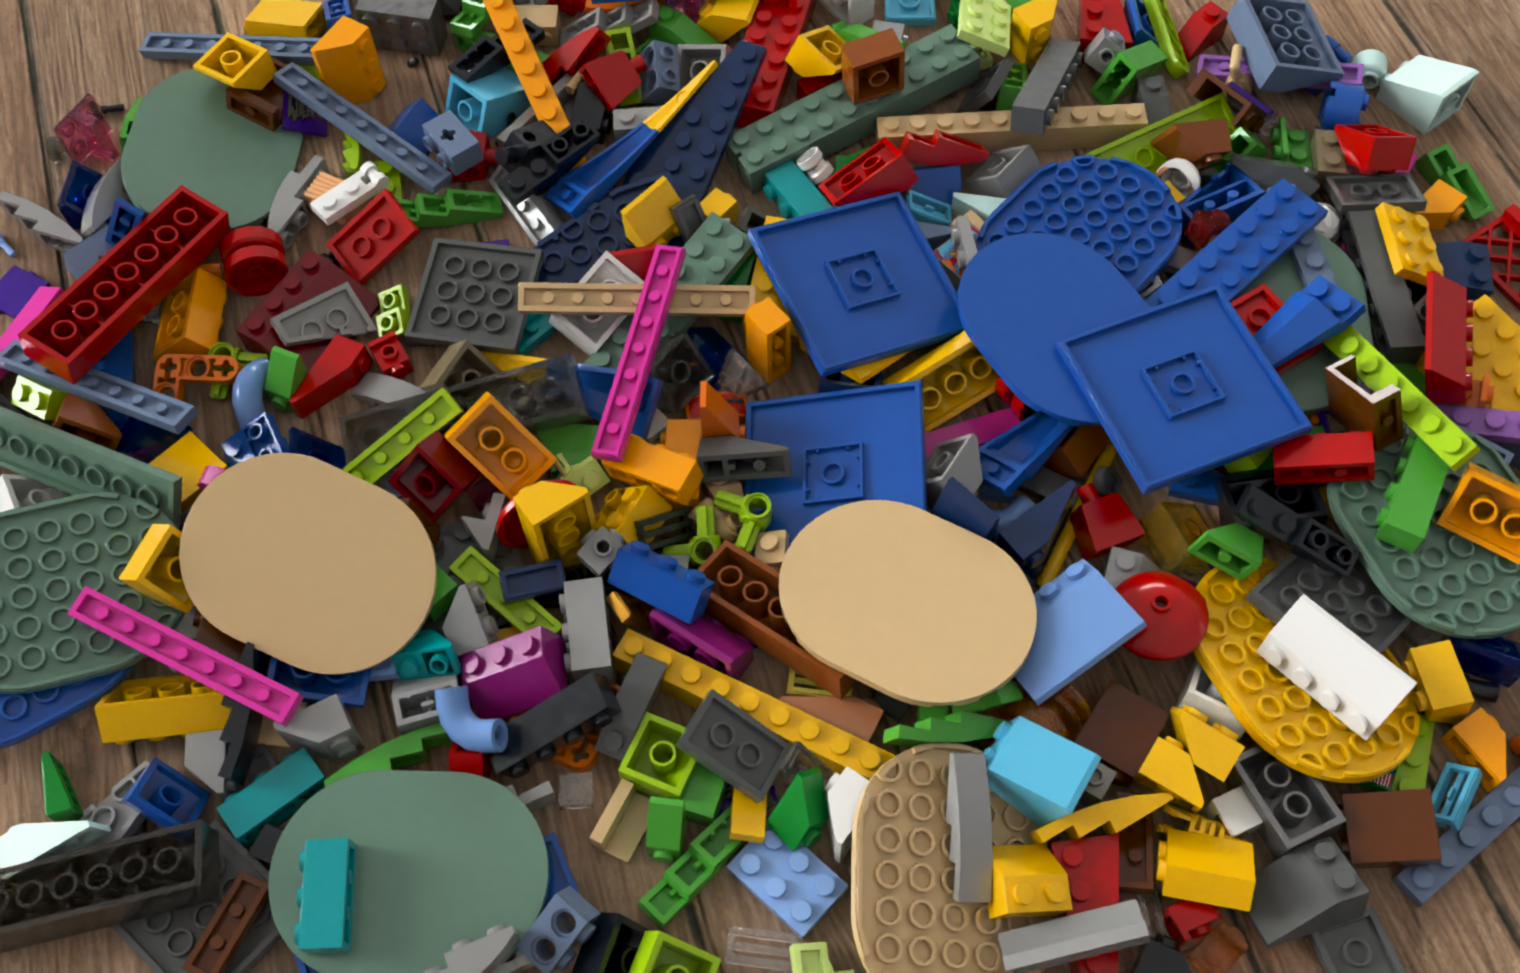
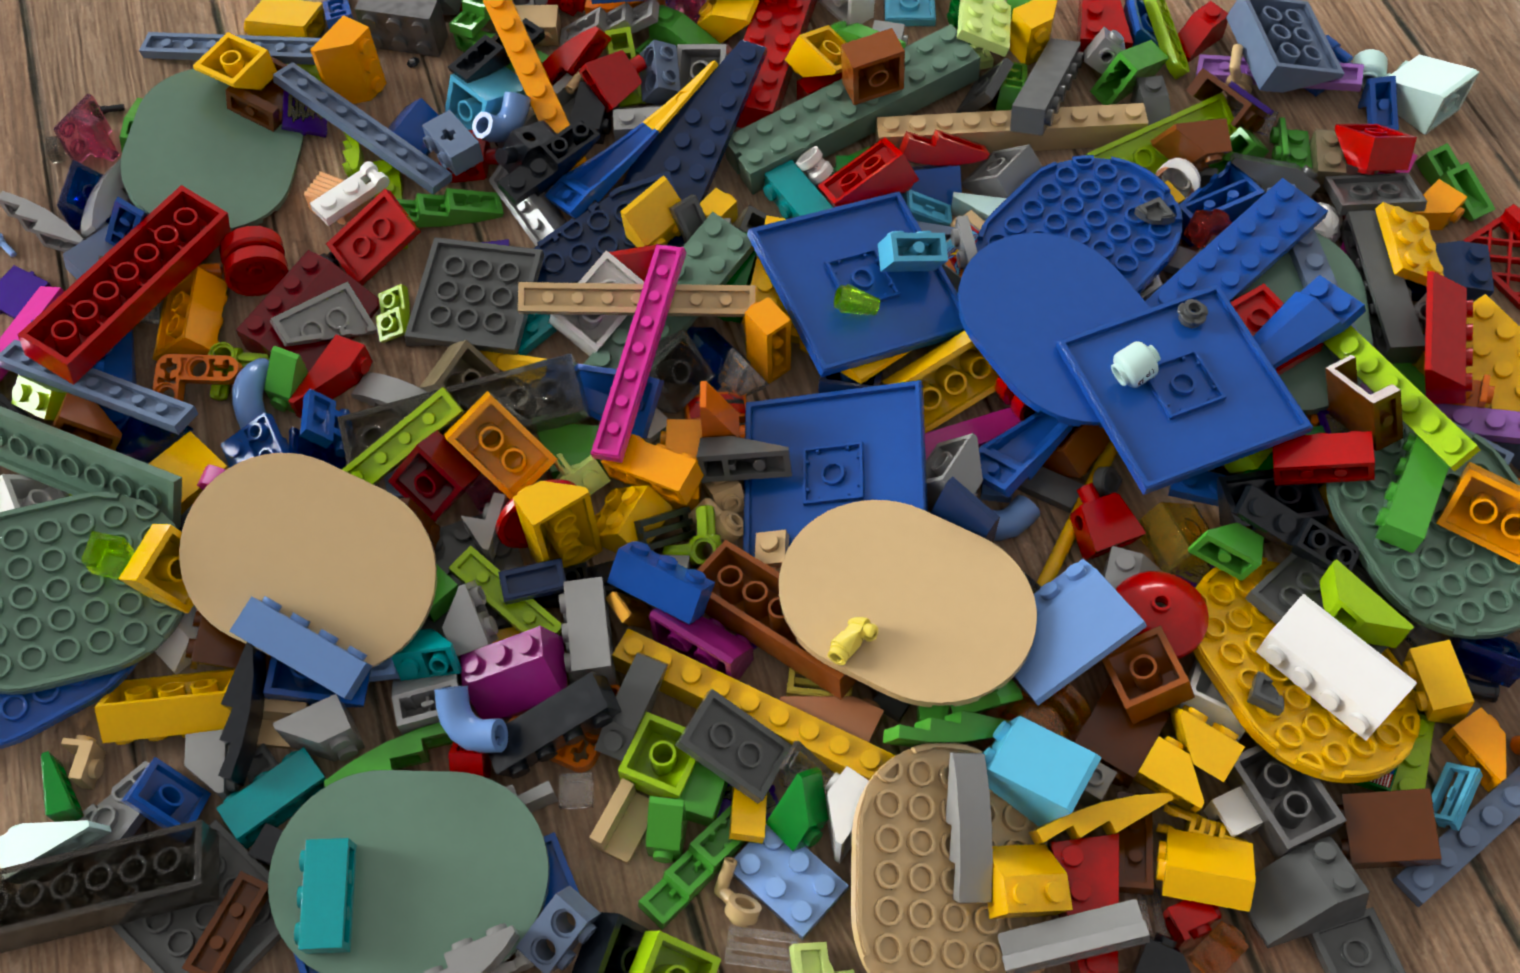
dark pink plate [67,586,304,727] -> none
light grey slope [267,155,330,250] -> none
red brick [367,331,414,379] -> none
light grey brick [576,526,625,577] -> none
lime axle [713,490,772,554] -> none
dark blue slope [997,479,1076,581] -> none
blue brick [1316,80,1370,130] -> none
none -> tan bracket [61,735,106,790]
none -> clear neon green panel [81,531,134,579]
none -> medium blue brick [229,596,372,700]
none -> blue plate [300,389,353,457]
none -> medium blue cylinder [472,92,531,143]
none -> tan plate [714,857,762,927]
none -> light yellow arm [827,617,878,665]
none -> clear neon green cone [833,284,880,315]
none -> medium azure brick [878,231,948,272]
none -> dark orange slope [1102,626,1195,724]
none -> light aqua head [1111,341,1161,388]
none -> dark grey tile [1134,197,1176,225]
none -> dark grey plate [1177,299,1208,328]
none -> dark grey tile [1247,671,1284,716]
none -> lime slope [1319,559,1414,648]
none -> blue slope [1358,75,1399,130]

